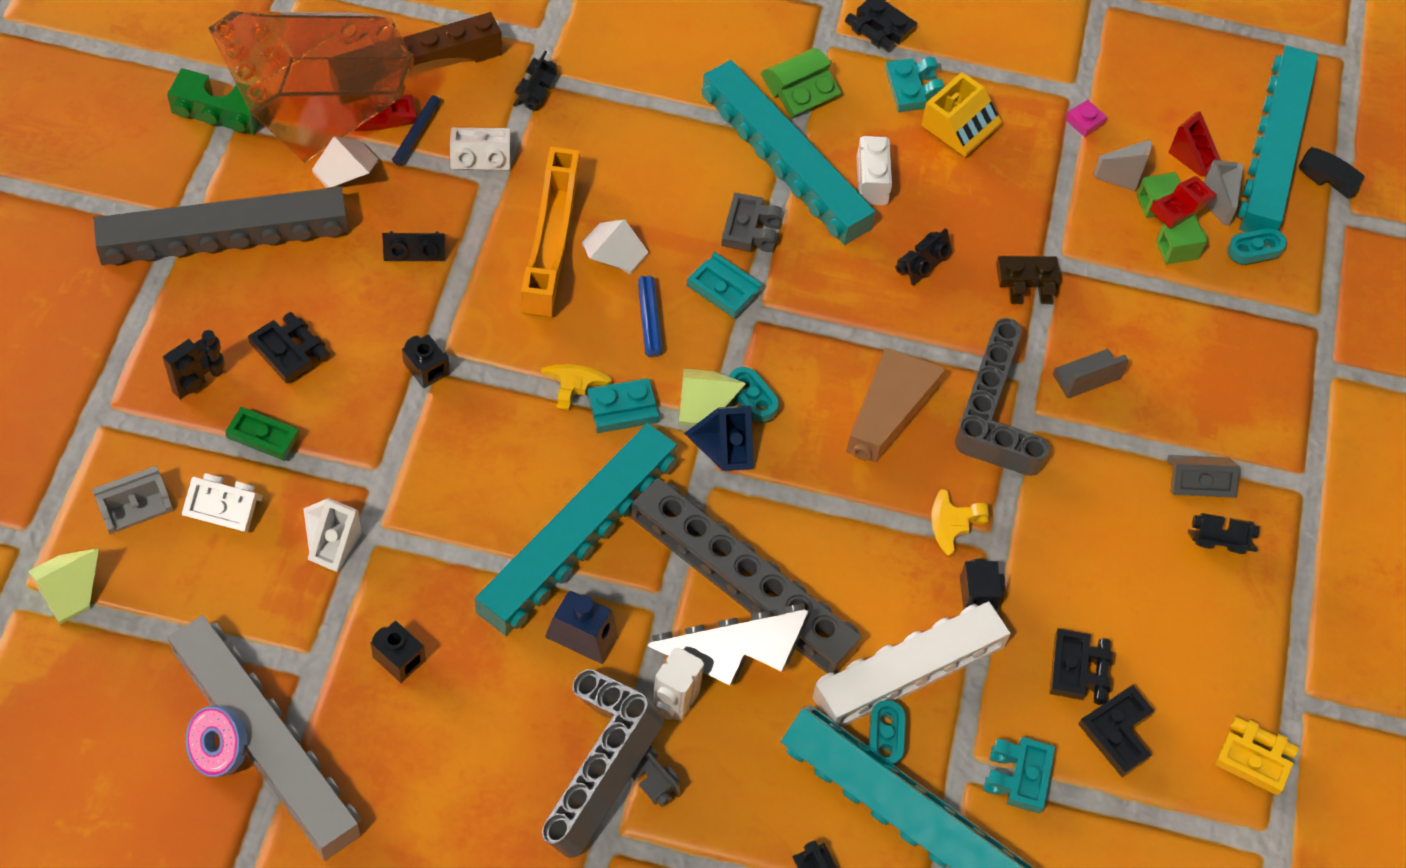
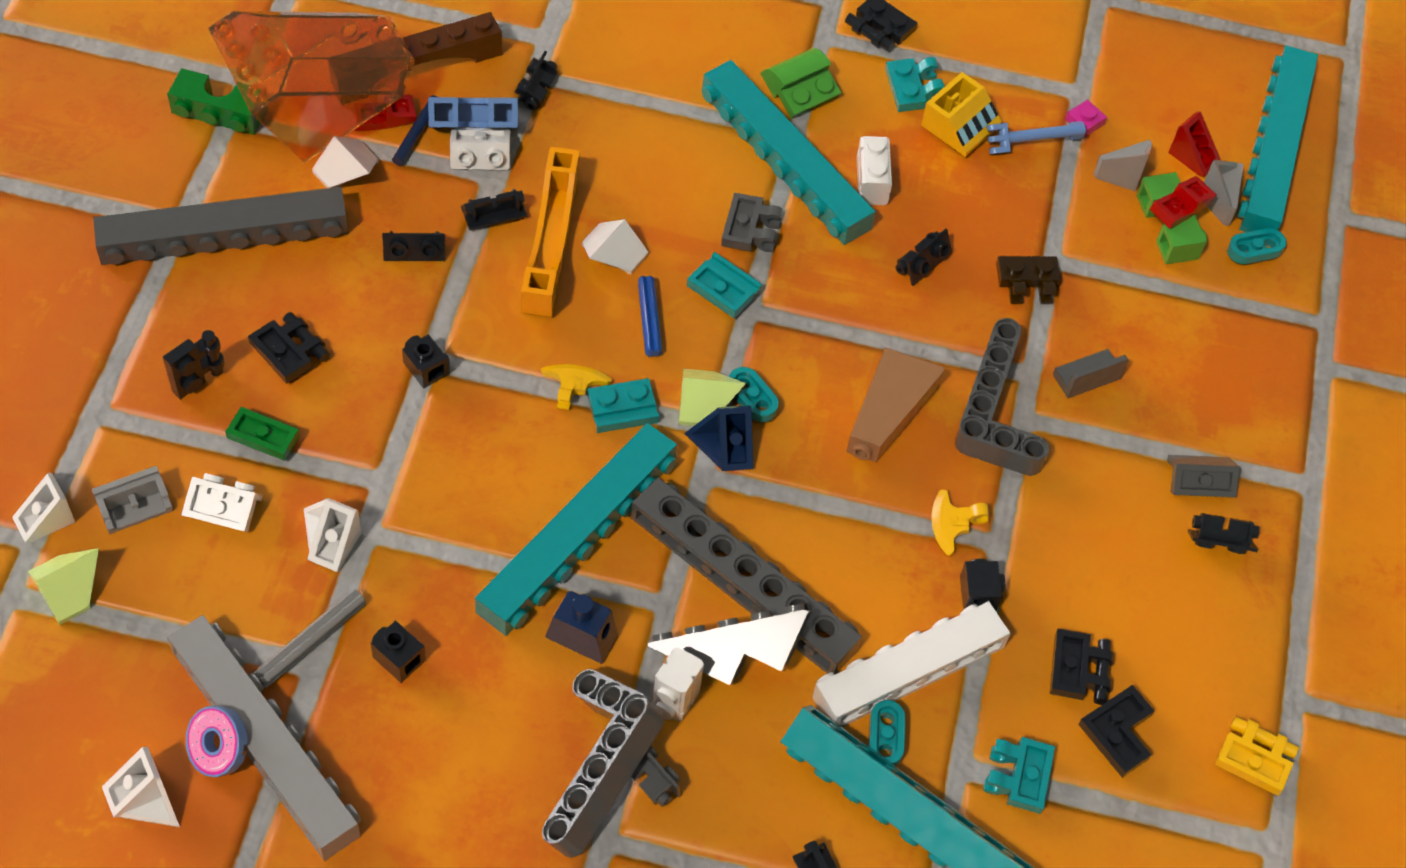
black slope [1298,147,1365,198] -> none
none -> white slope [12,473,75,543]
none -> white slope [102,747,180,827]
none -> light grey axle [254,589,365,688]
none -> medium blue arch [428,97,518,128]
none -> black hinge [461,189,527,231]
none -> medium blue hinge [986,121,1086,154]

